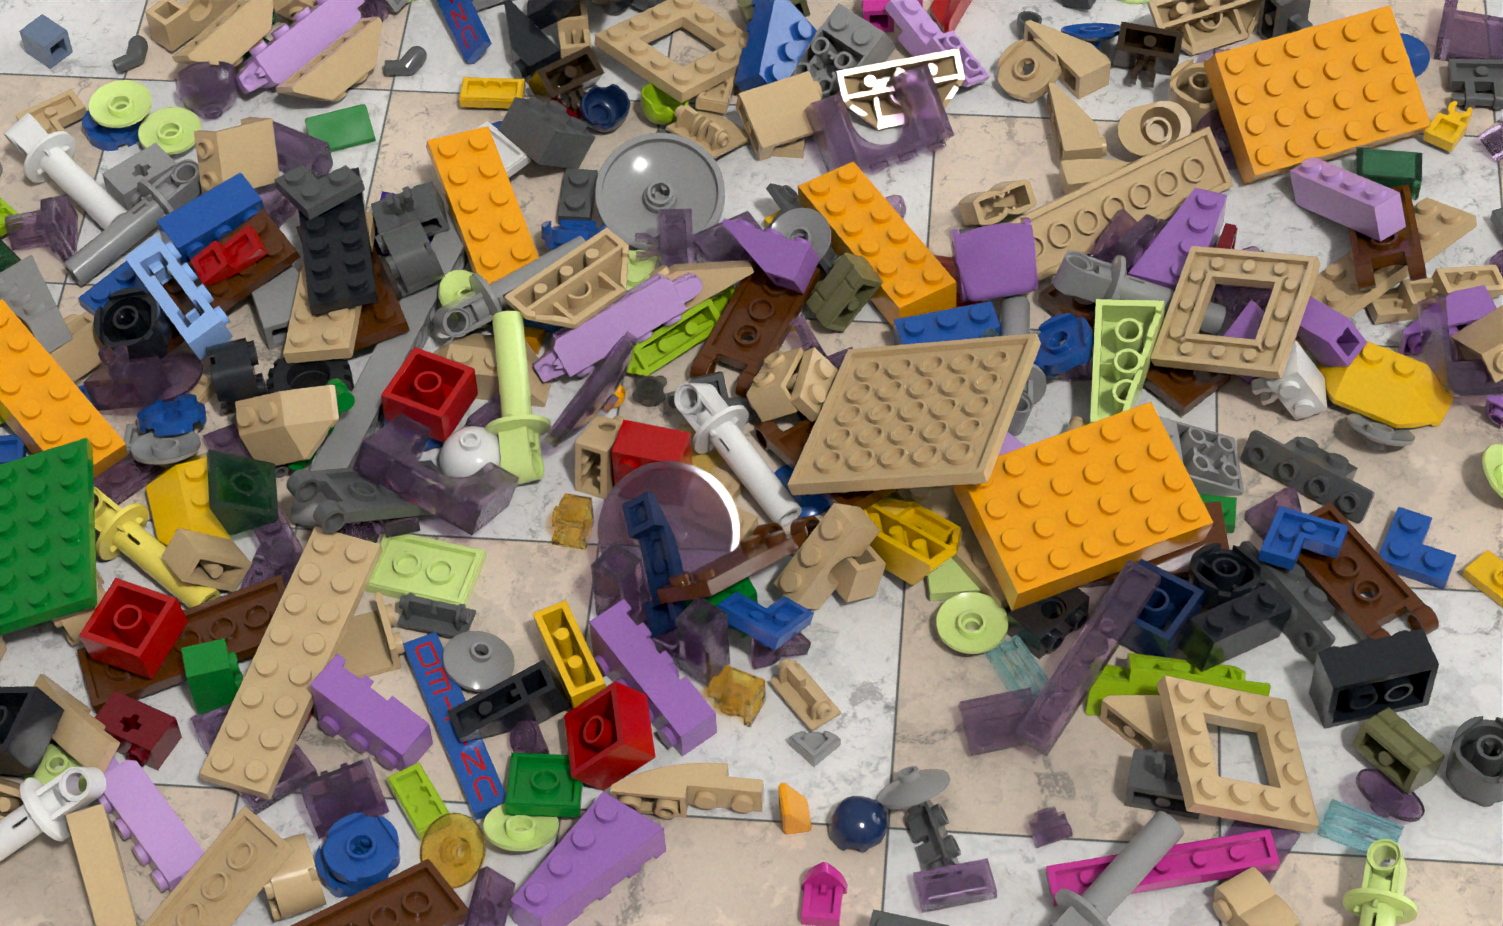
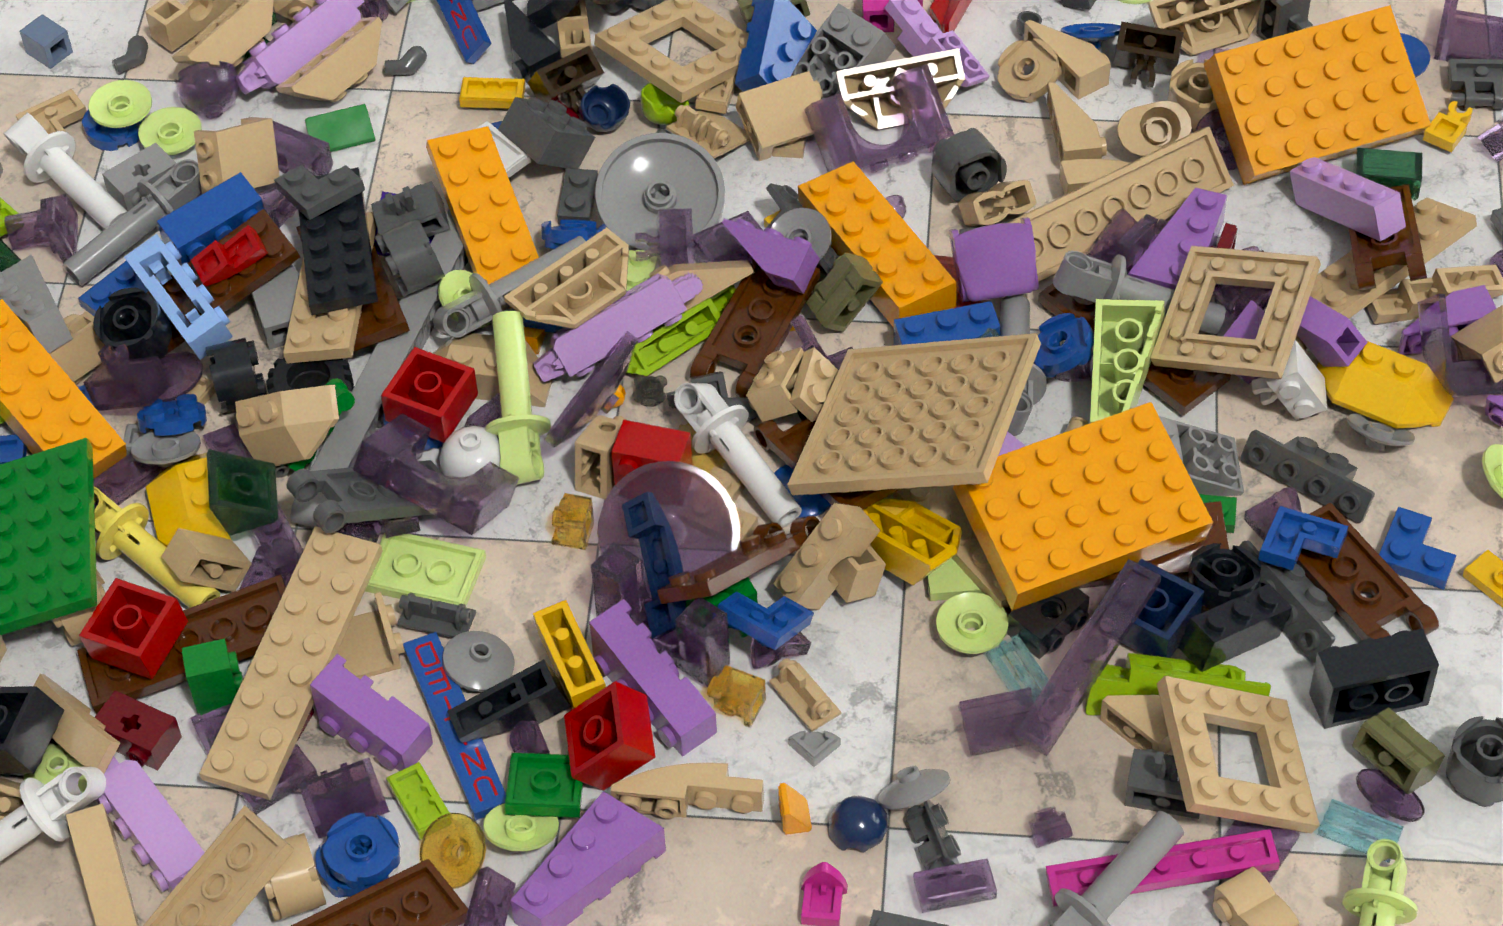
none -> dark grey brick [932,128,1007,201]

